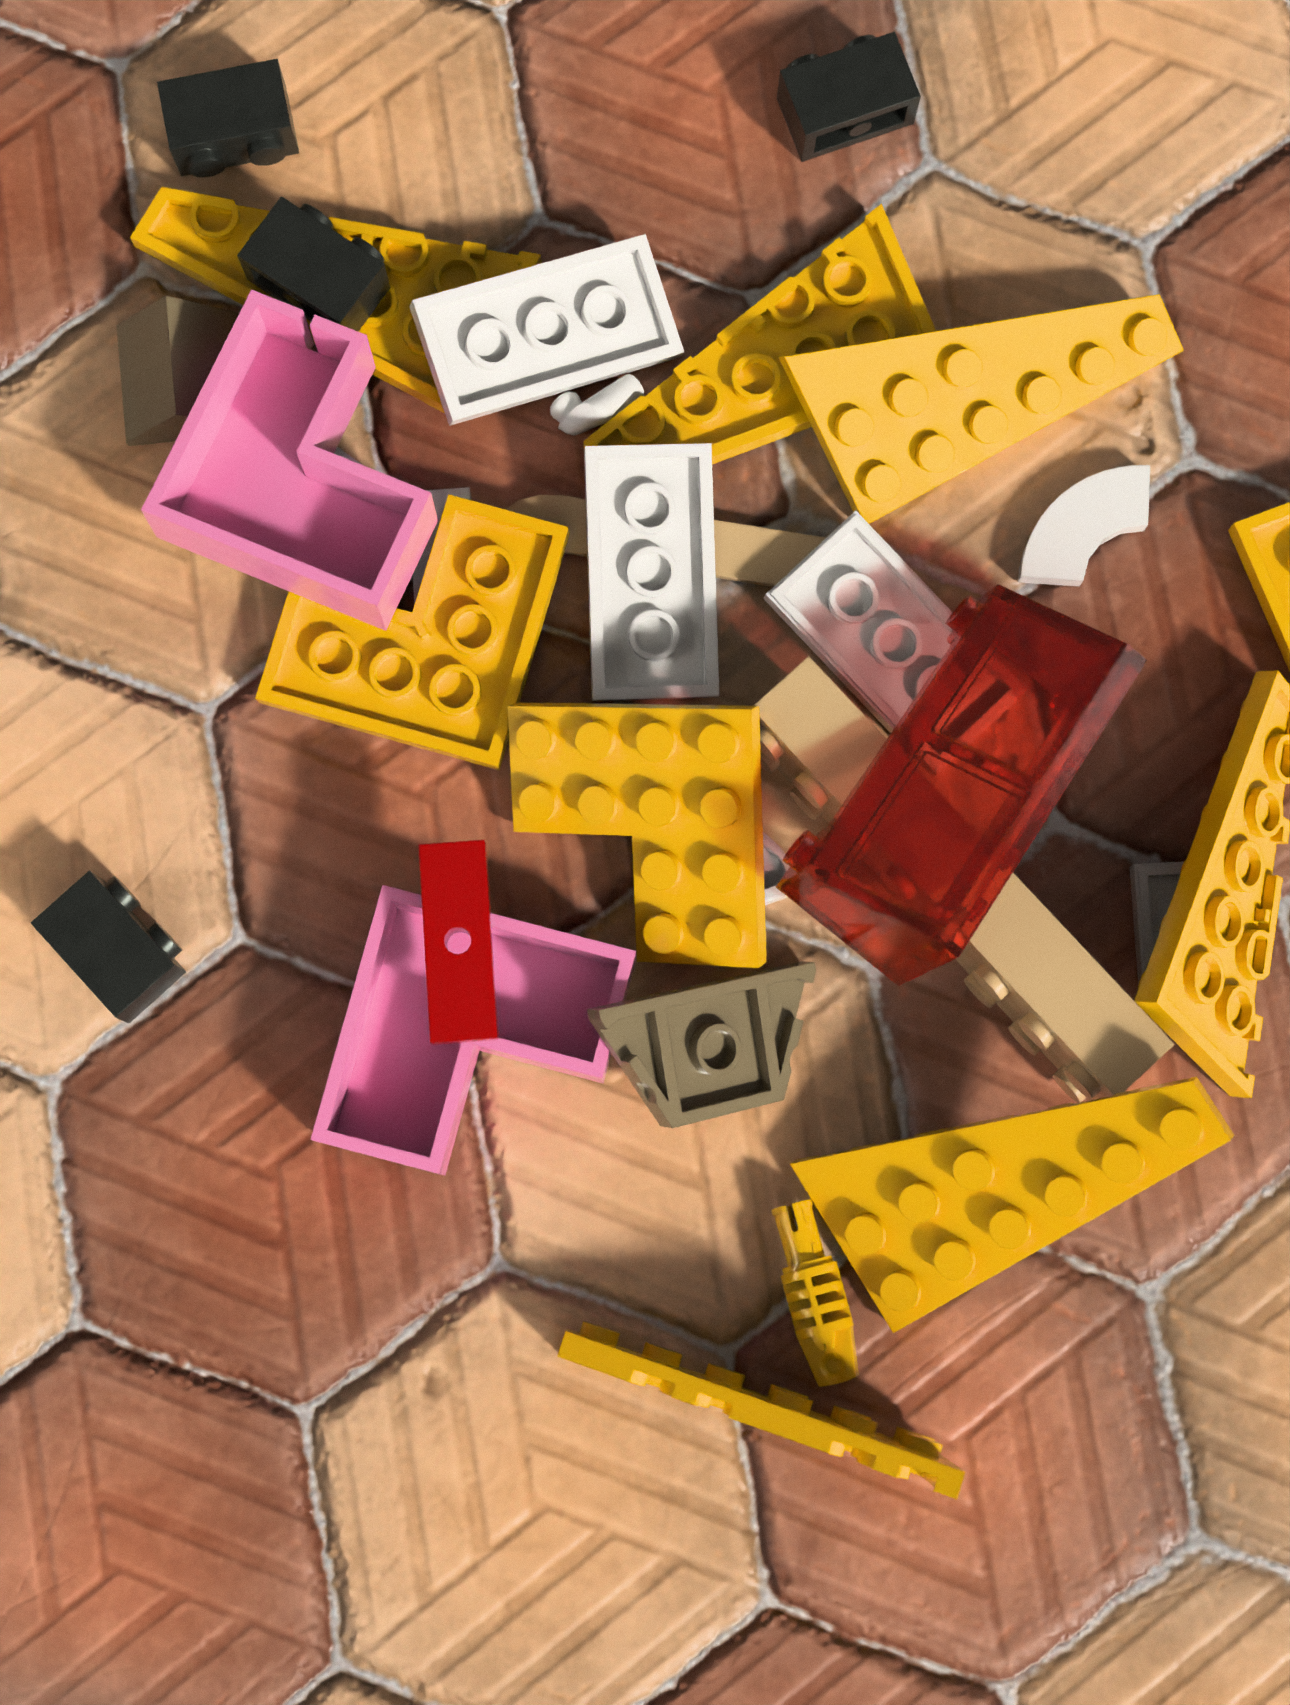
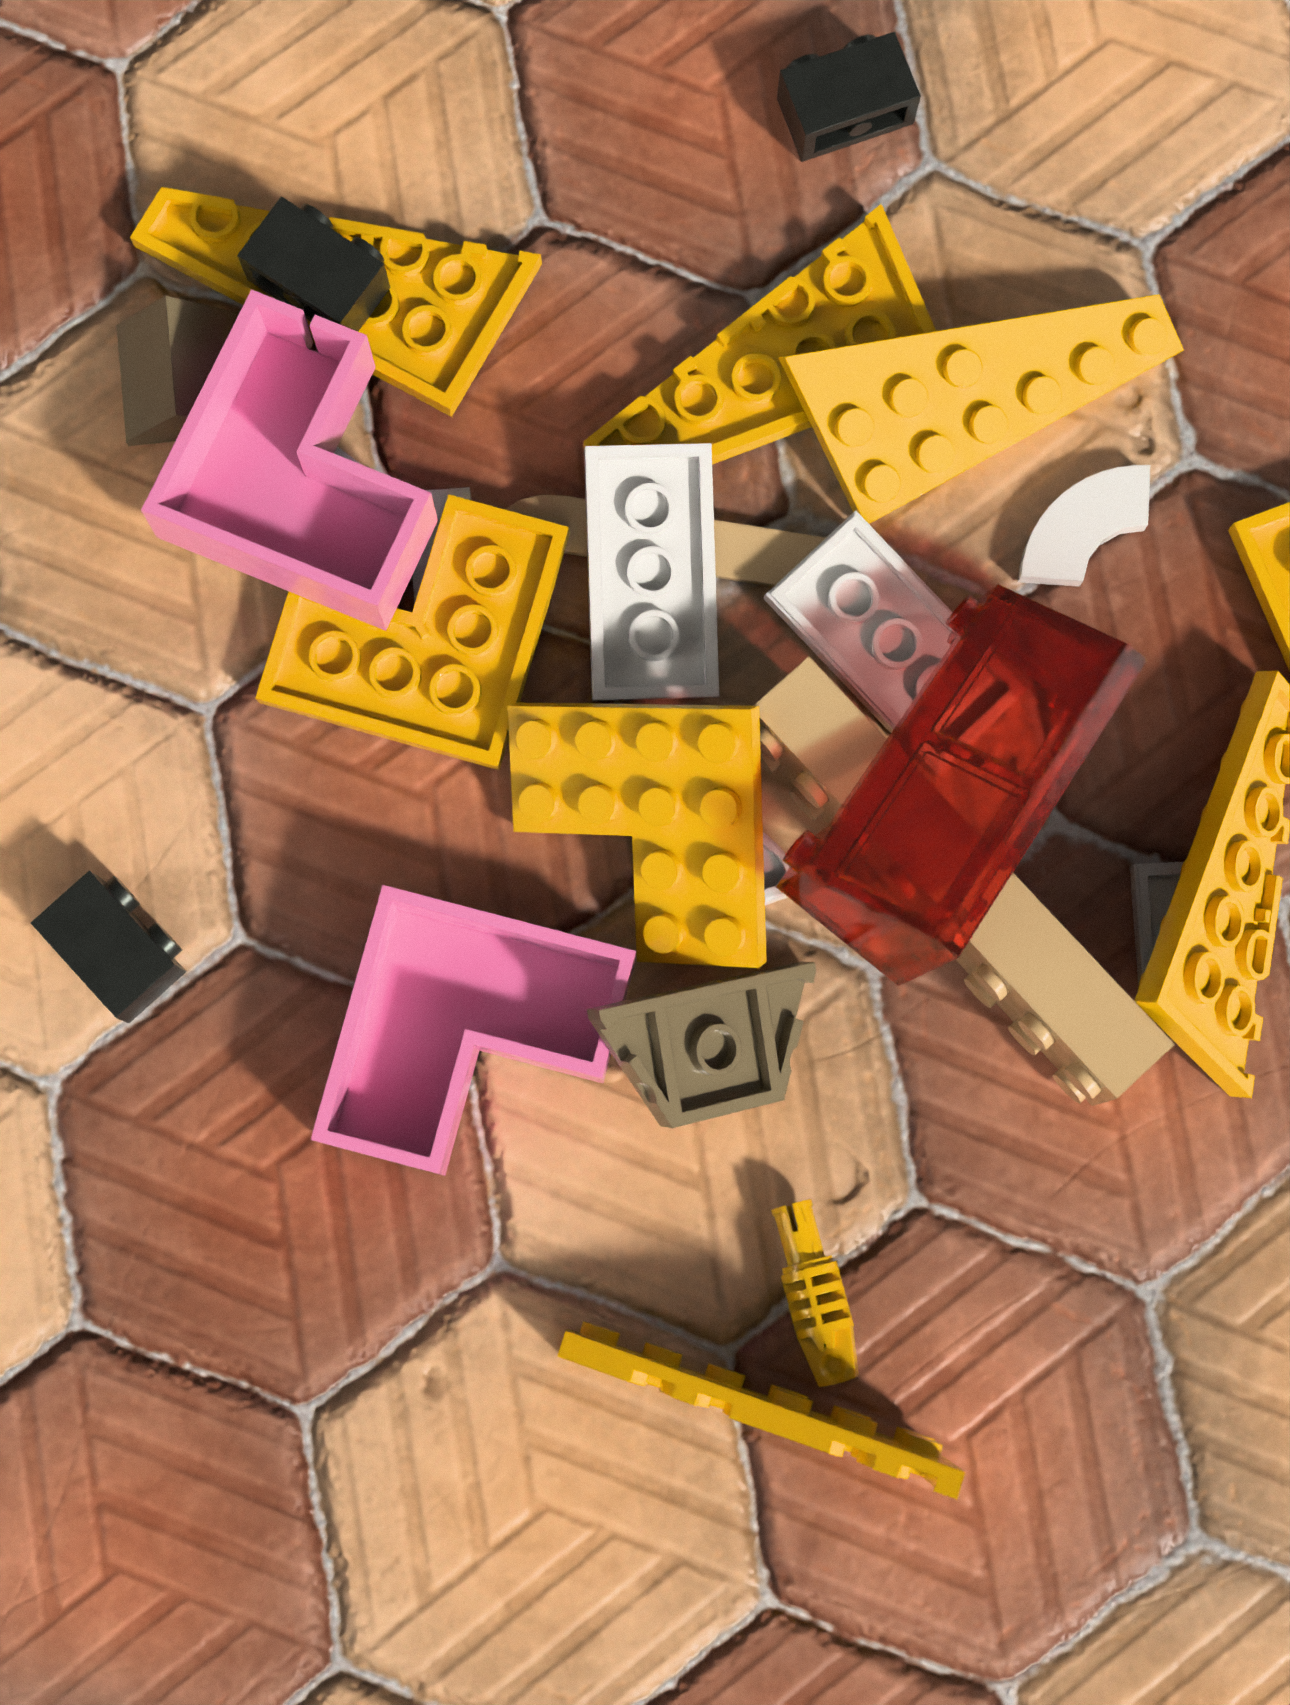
pearl dark grey brick [157,58,299,177] -> none
white plate [409,234,684,426] -> none
red tile [418,840,499,1045] -> none
white arm [550,374,644,436] -> none
yellow wing [790,1077,1235,1333] -> none

